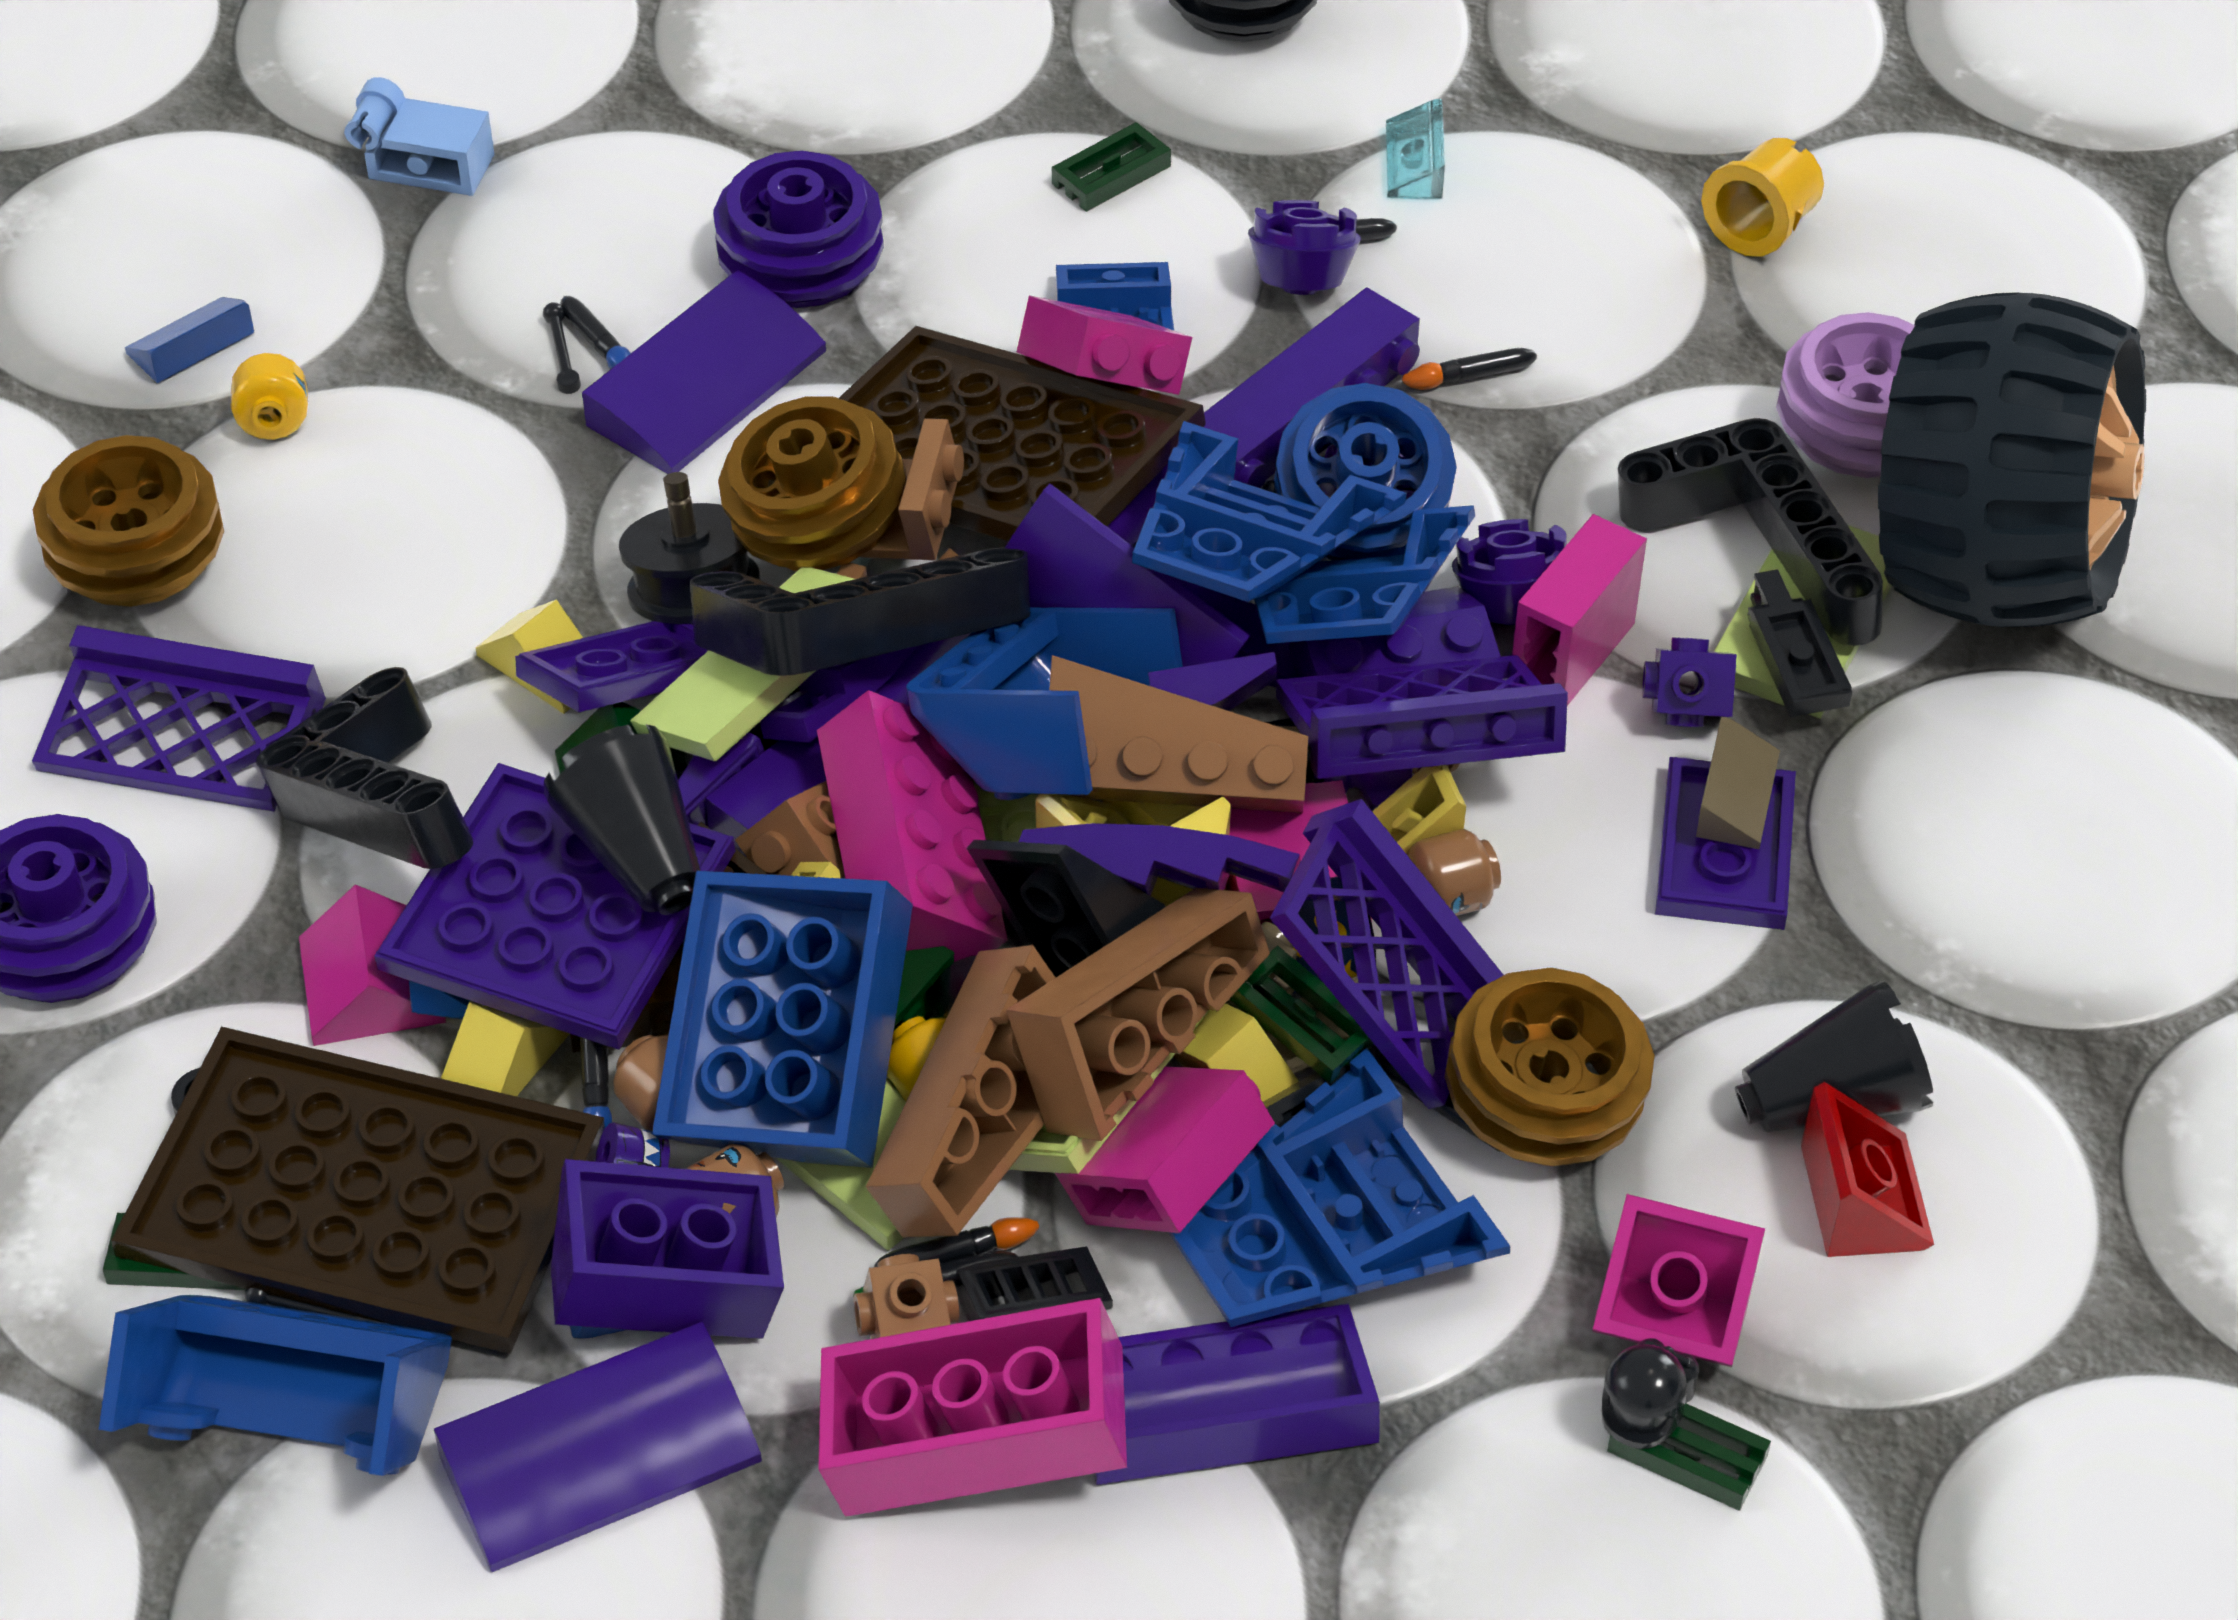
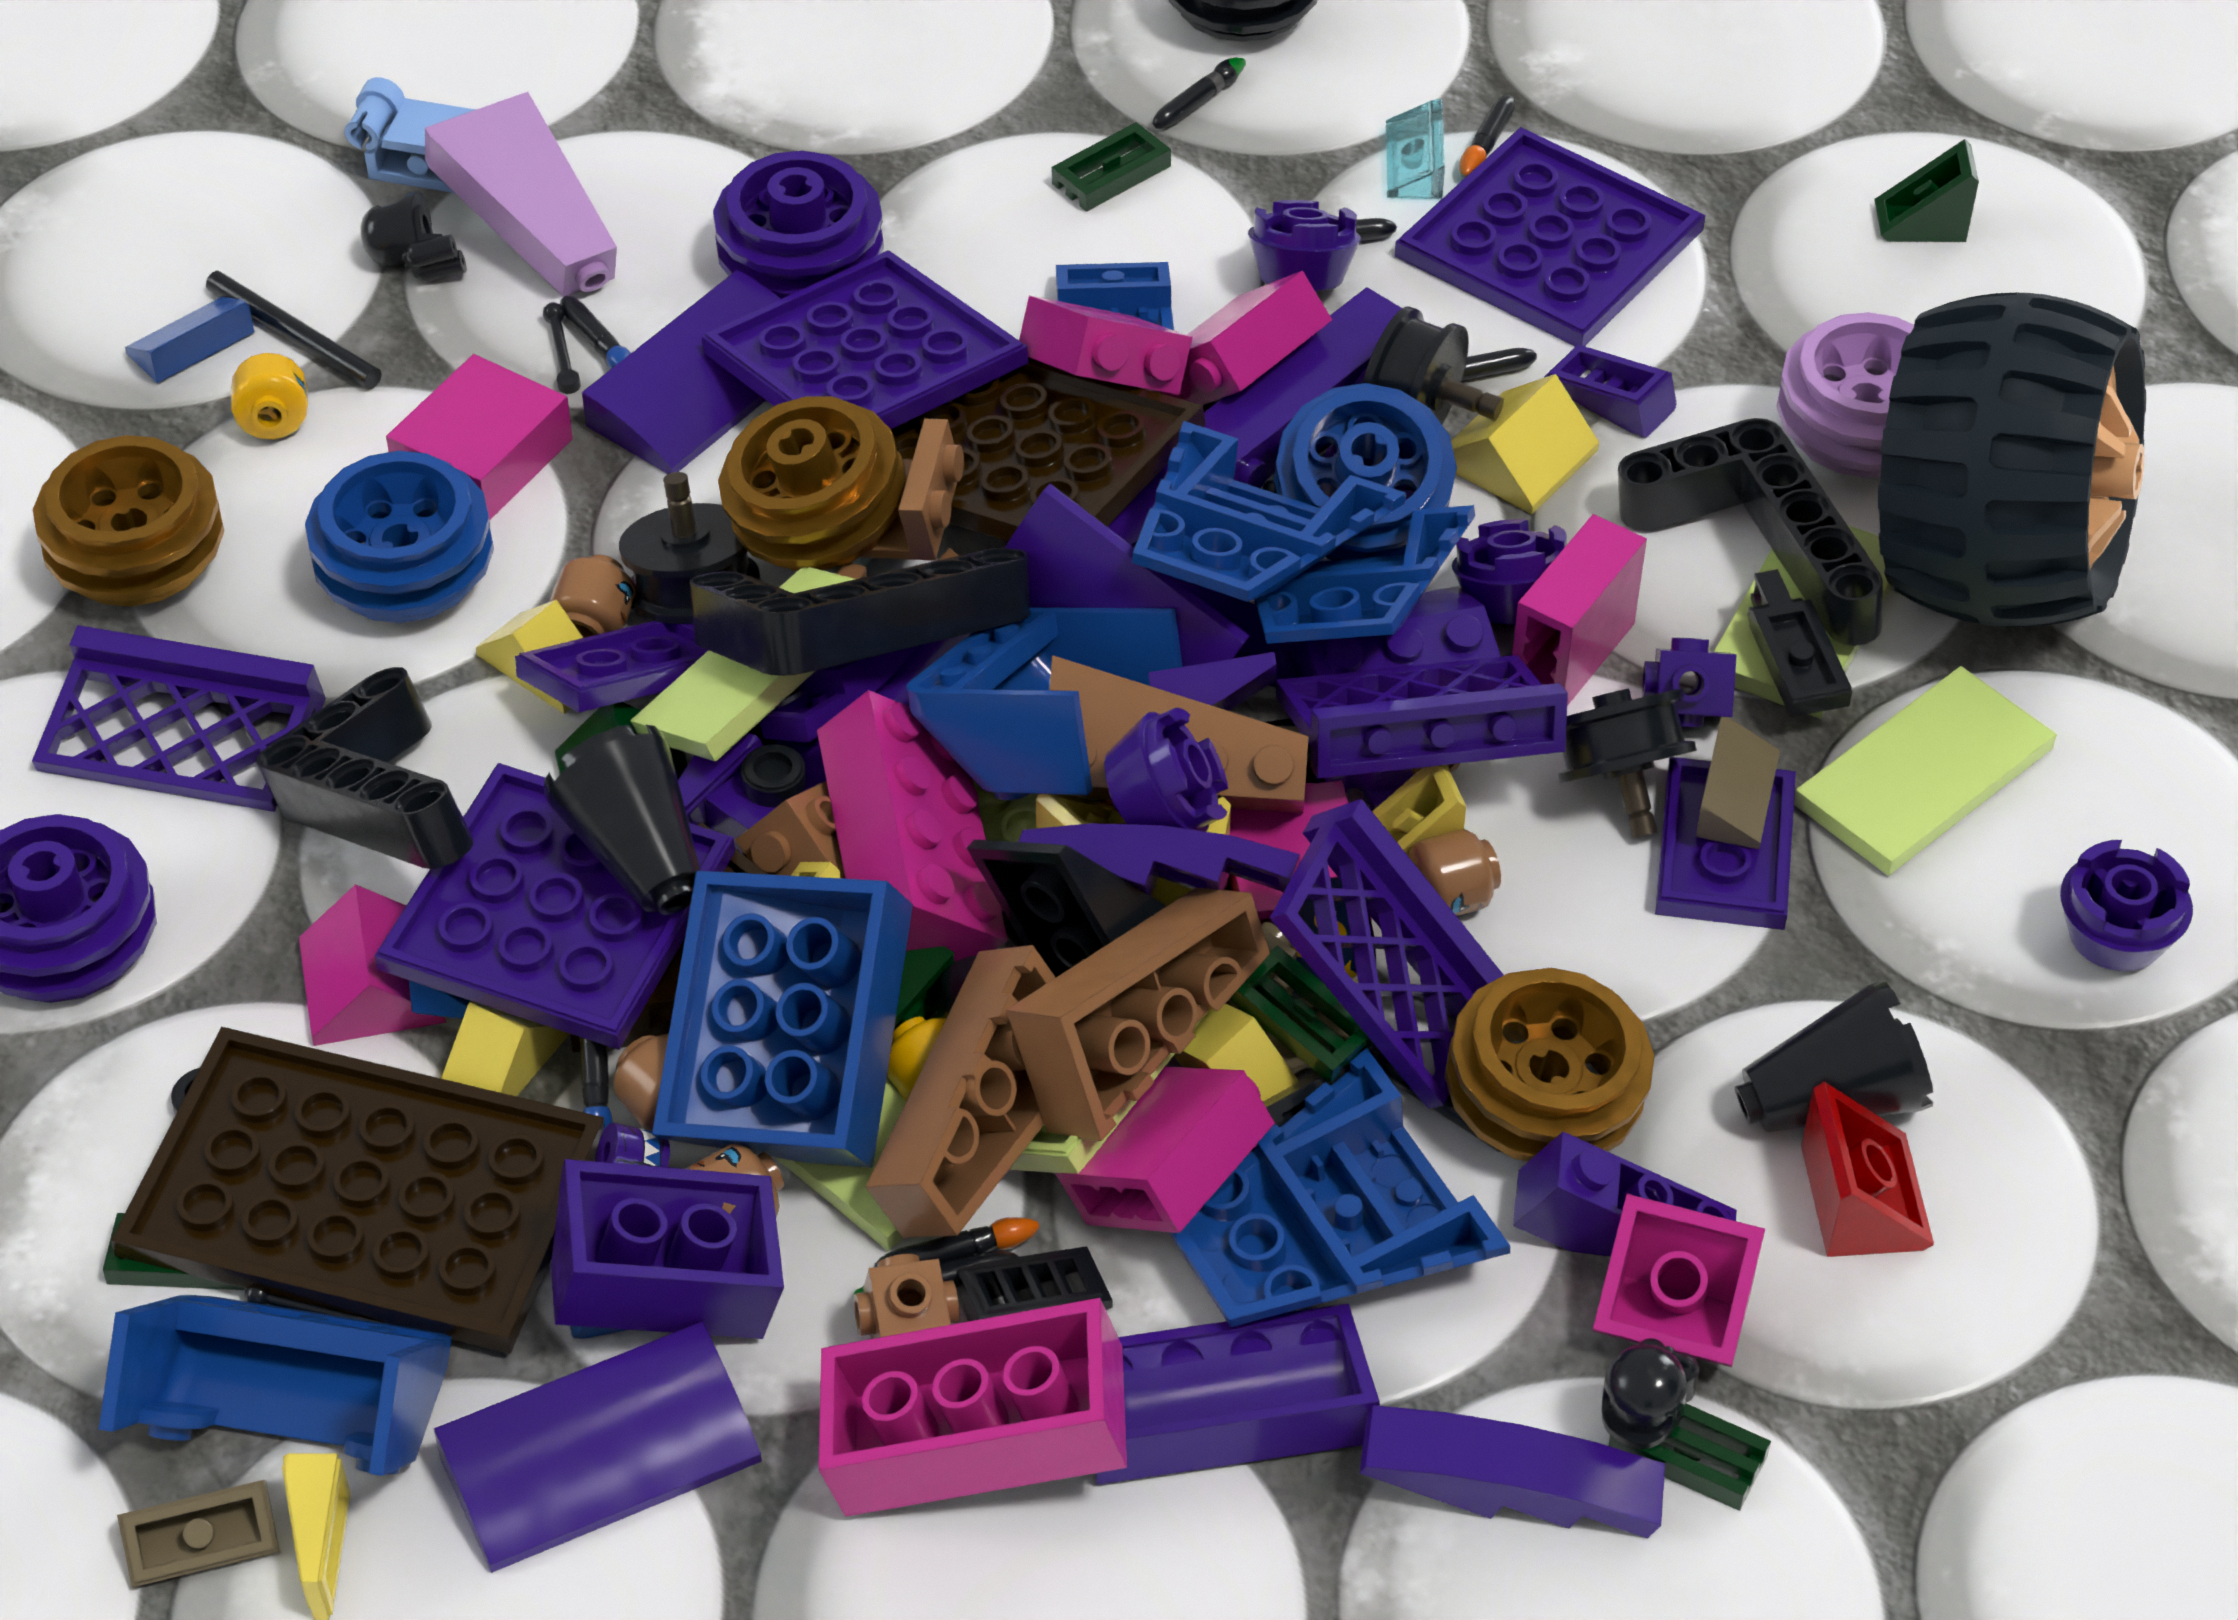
yellow piece [1701,138,1824,257] -> none
none -> dark tan slope [117,1480,280,1588]
none -> black bar [206,270,382,389]
none -> light yellow slope [282,1453,351,1620]
none -> blue wheel [305,451,494,623]
none -> black piece [360,191,467,282]
none -> dark pink brick [386,354,573,520]
none -> lavender slope [425,92,617,297]
none -> medium nougat head [549,554,636,638]
none -> dark purple tile [701,250,1028,429]
none -> black tile [741,744,806,807]
none -> dark purple cone [1104,708,1228,832]
none -> black piece [1152,57,1246,129]
none -> dark pink brick [1160,270,1332,405]
none -> dark purple slope [1360,1405,1665,1539]
none -> black wheel [1363,306,1504,424]
none -> dark purple tile [1395,127,1706,347]
none -> light yellow slope [1451,374,1599,515]
none -> black piece [1459,94,1515,177]
none -> dark purple slope [1513,1132,1737,1257]
none -> dark purple slope [1544,344,1677,438]
none -> black wheel [1558,688,1697,838]
none -> yellowish green tile [1794,666,2057,876]
none -> dark green slope [1874,139,1979,242]
none -> dark purple cone [2060,840,2193,971]

